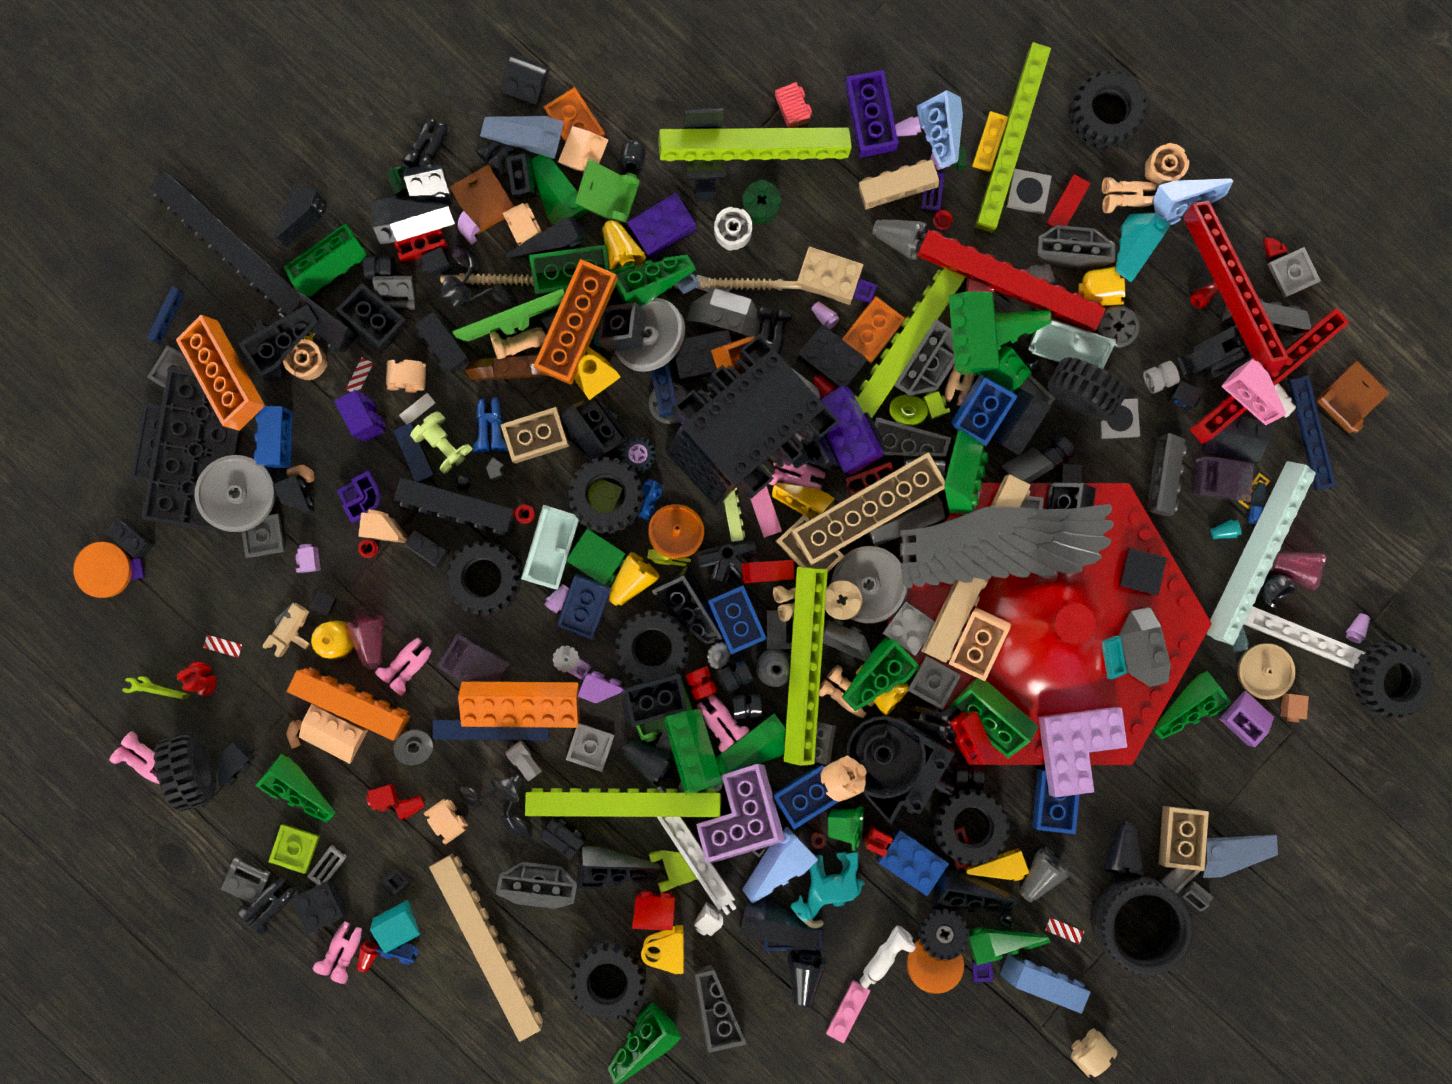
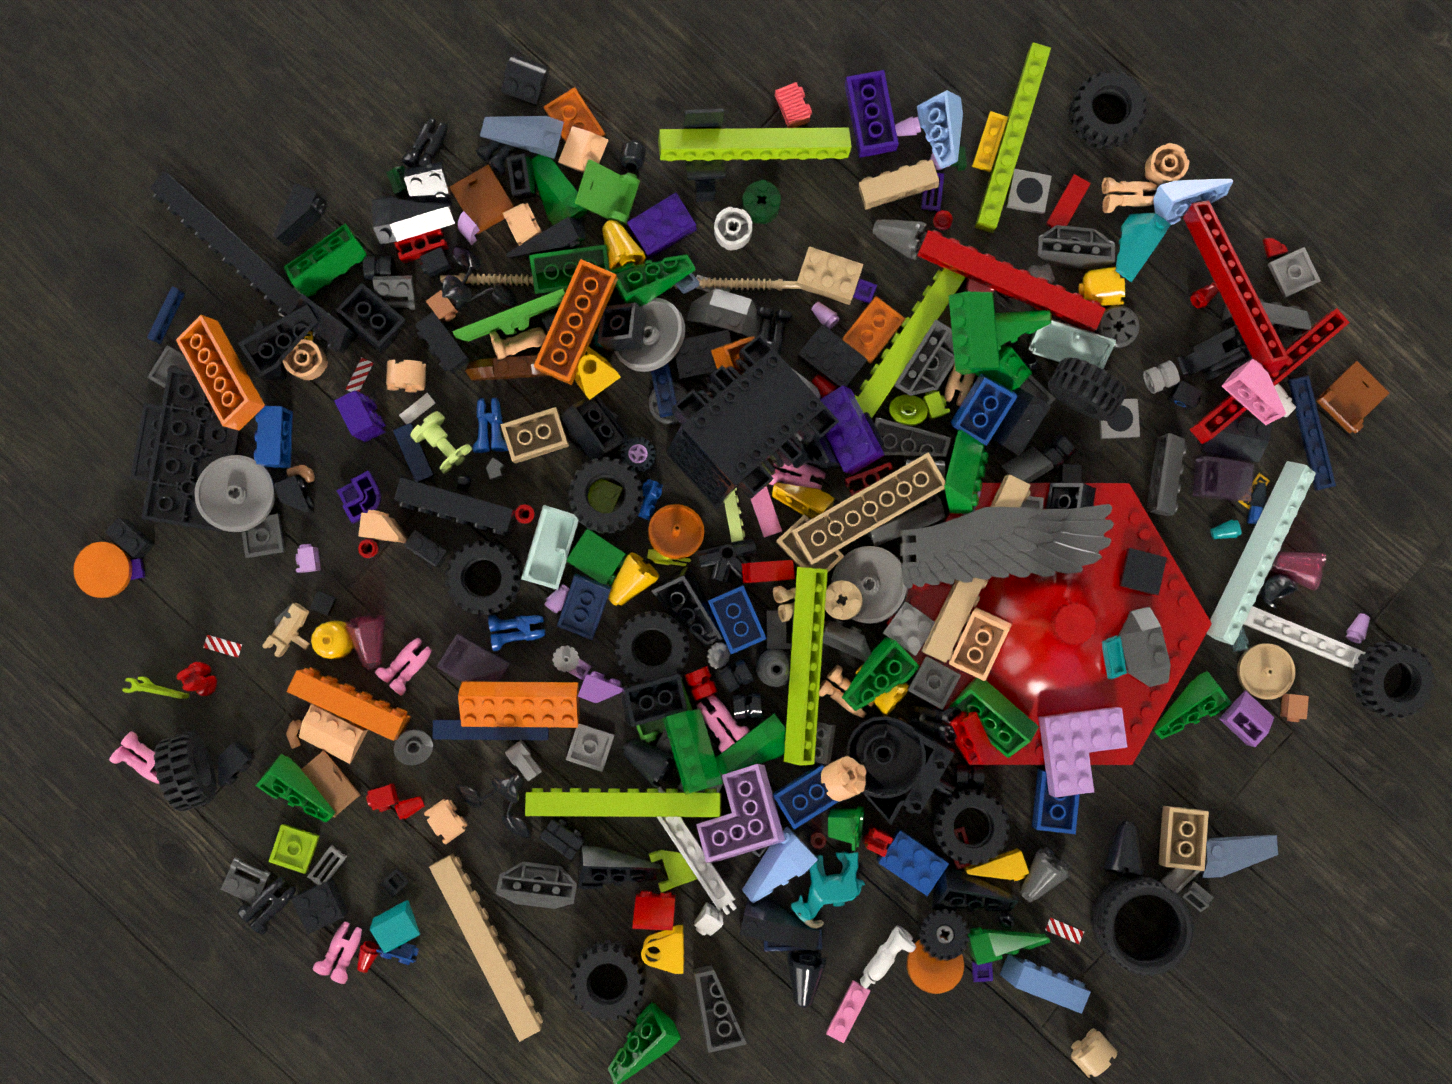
none -> medium nougat door [301,750,361,817]
none -> nougat brick [426,290,458,323]
none -> blue piece [488,615,545,651]

